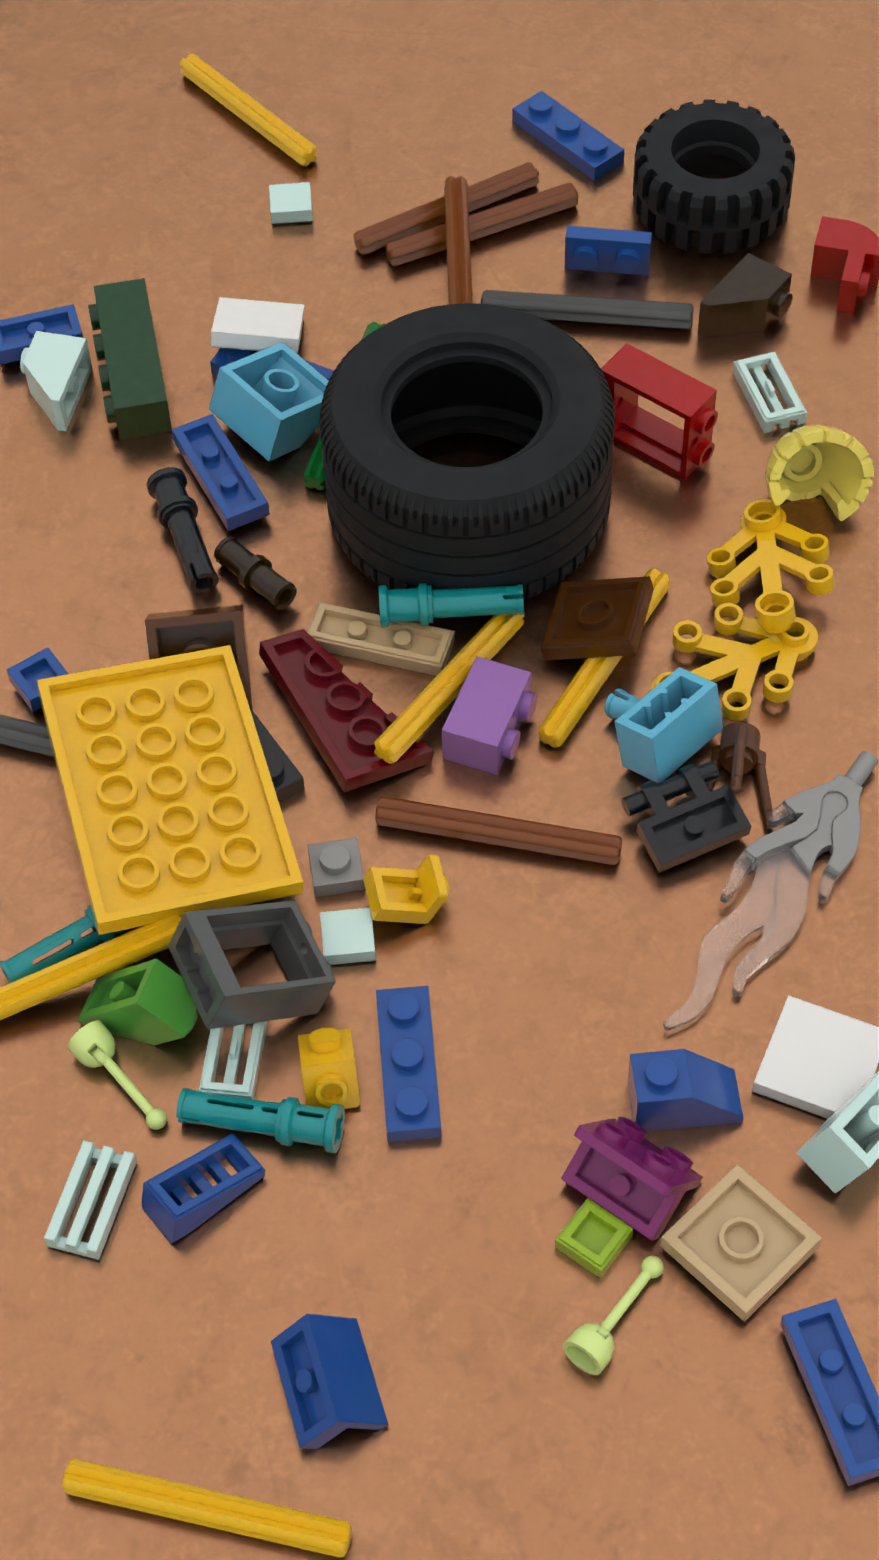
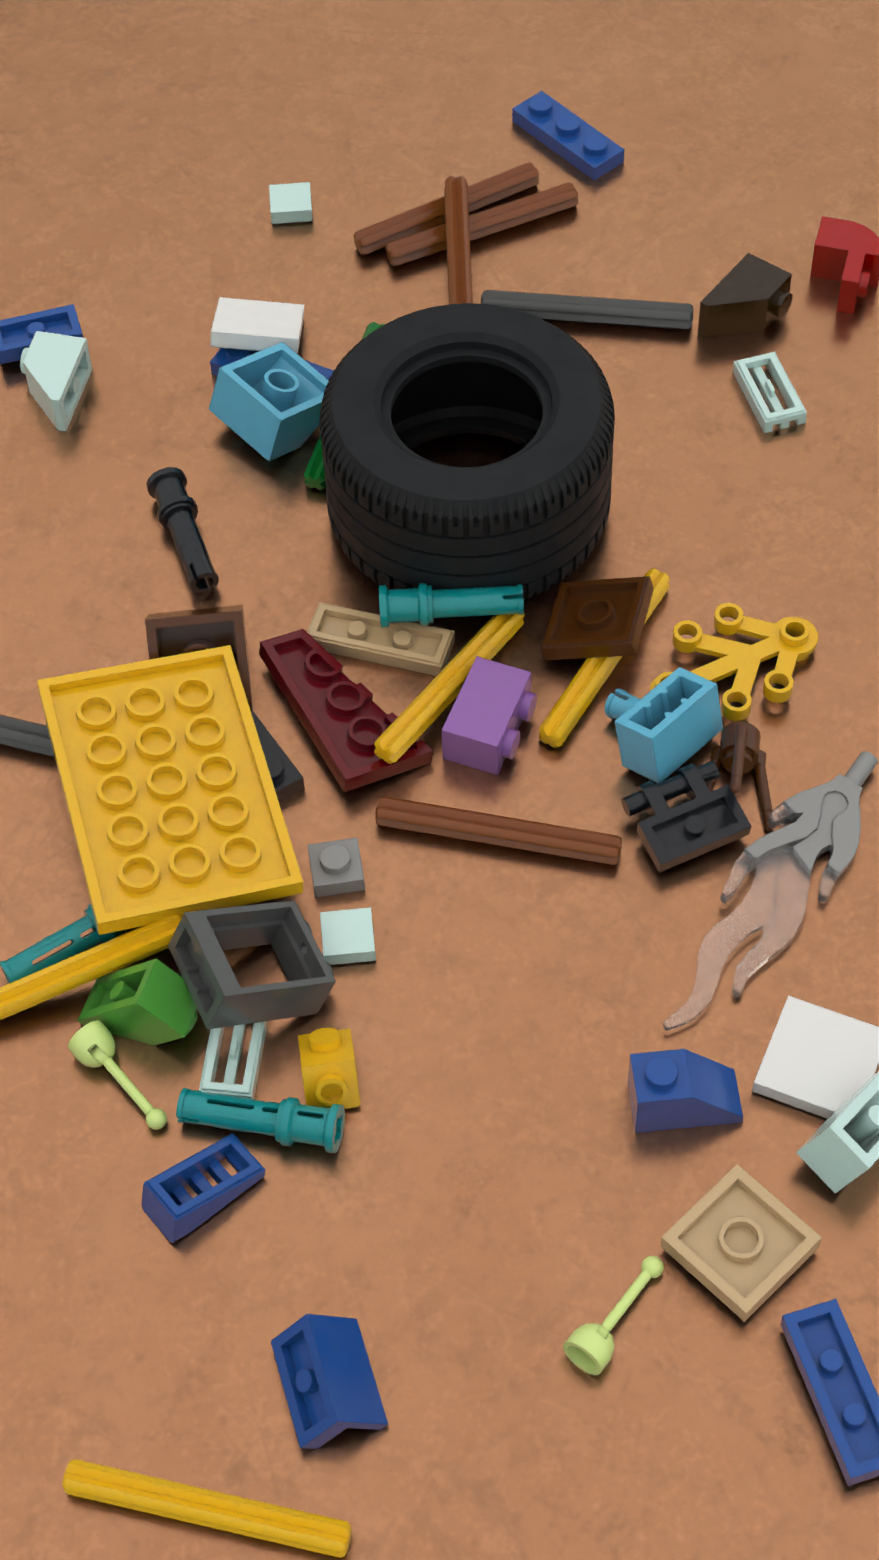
blue plate [6,648,68,712] -> none
light aqua tile [44,1140,137,1260] -> none
dark green brick [88,278,172,440] -> none
blue plate [172,414,270,531] -> none
yellow axle [180,54,318,166] -> none
dark brown pin [214,537,297,610] -> none
yellow bracket [363,854,449,924] -> none
blue plate [376,986,442,1142] -> none
lime tile [555,1198,634,1279] -> none
magenta bracket [561,1116,703,1241] -> none
blue plate [565,226,652,276] -> none
red window [601,343,718,480] -> none
black tyre [633,100,795,255] -> none
yellow plant [707,499,835,634] -> none
light yellow hair [765,425,874,521] -> none

